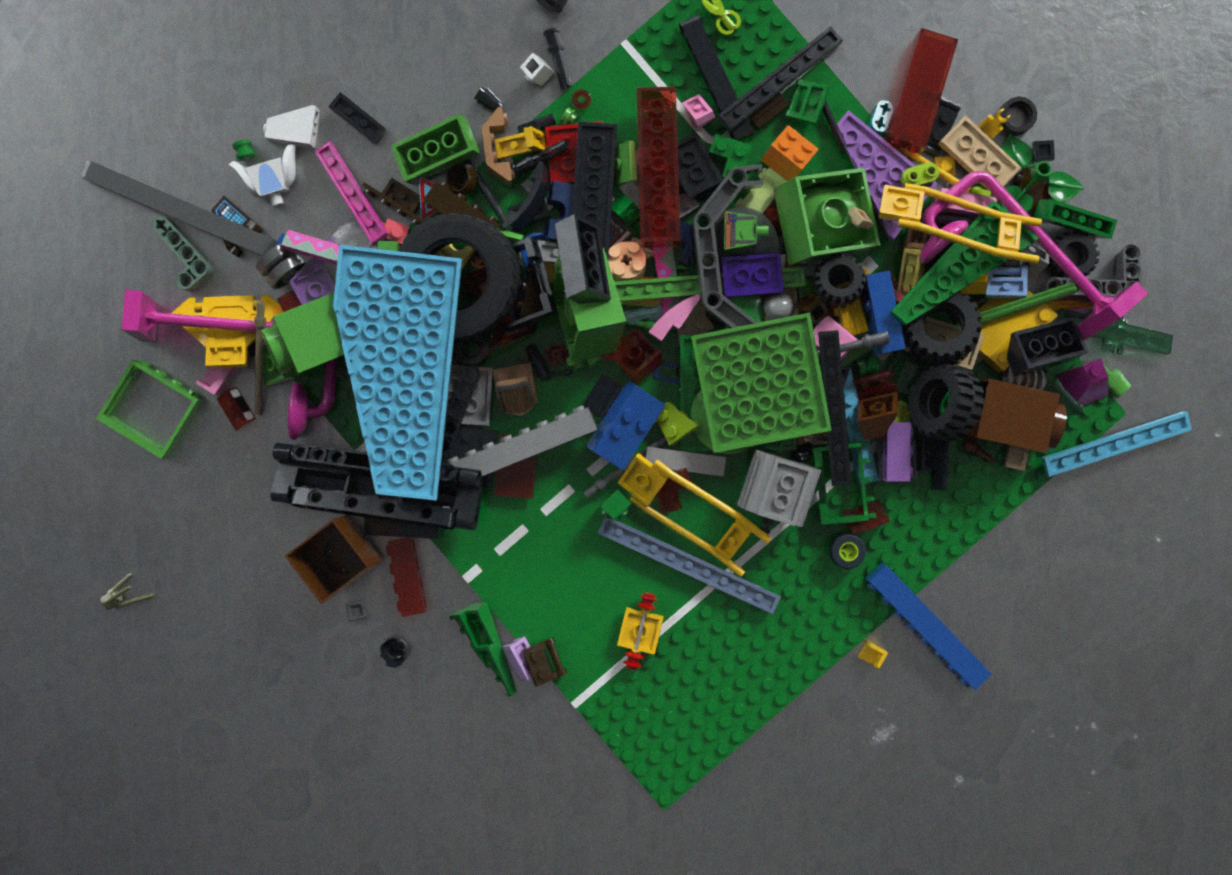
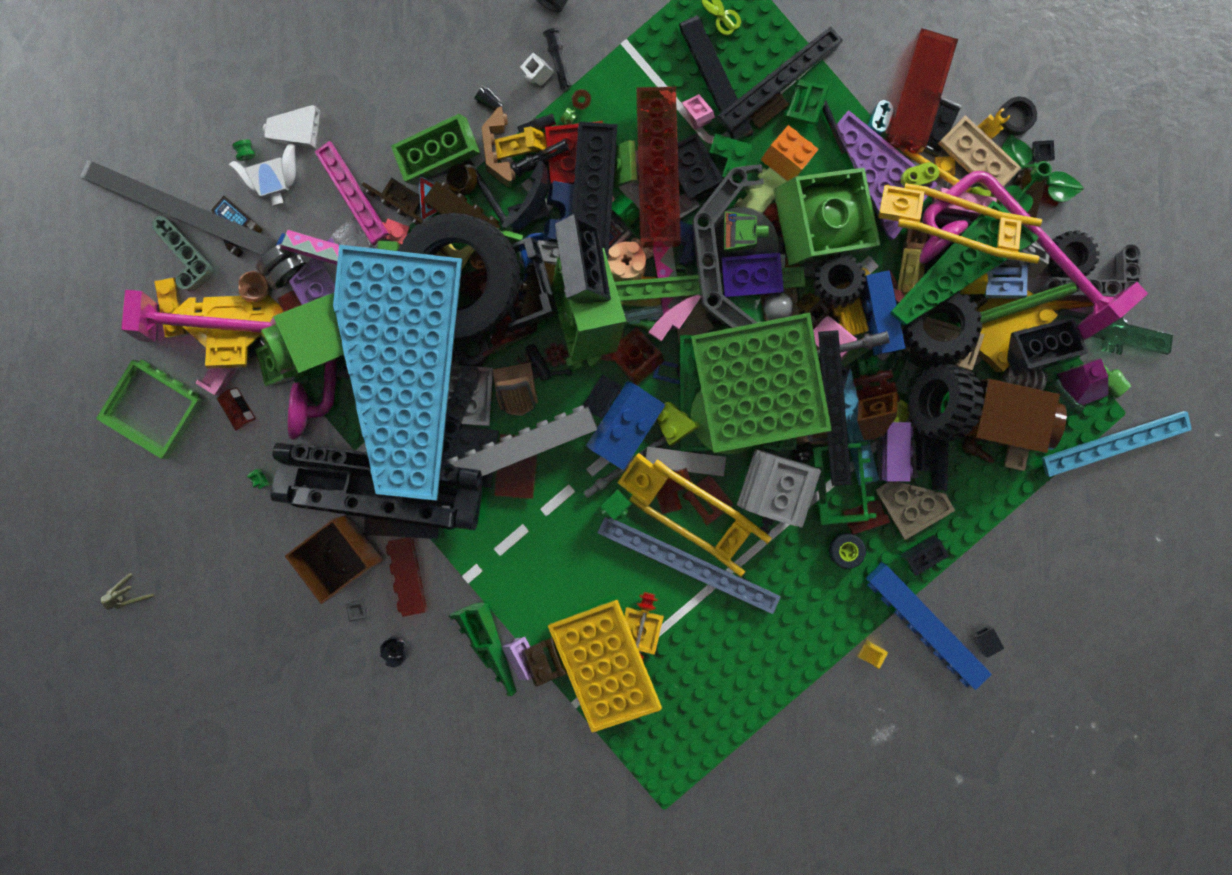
dark tan bar [254,302,266,415] -> none
black plate [328,92,386,144] -> none
tan plate [848,207,874,230] -> none
green brick [1034,199,1117,239] -> none
none -> yellow plate [154,278,186,338]
none -> nougat hair [238,271,268,302]
none -> green plate [247,469,270,490]
none -> yellow plate [548,600,662,733]
none -> clear red plate [682,475,734,526]
none -> dark tan plate [874,481,955,540]
none -> black hinge [900,535,949,576]
none -> black panel [971,626,1004,658]

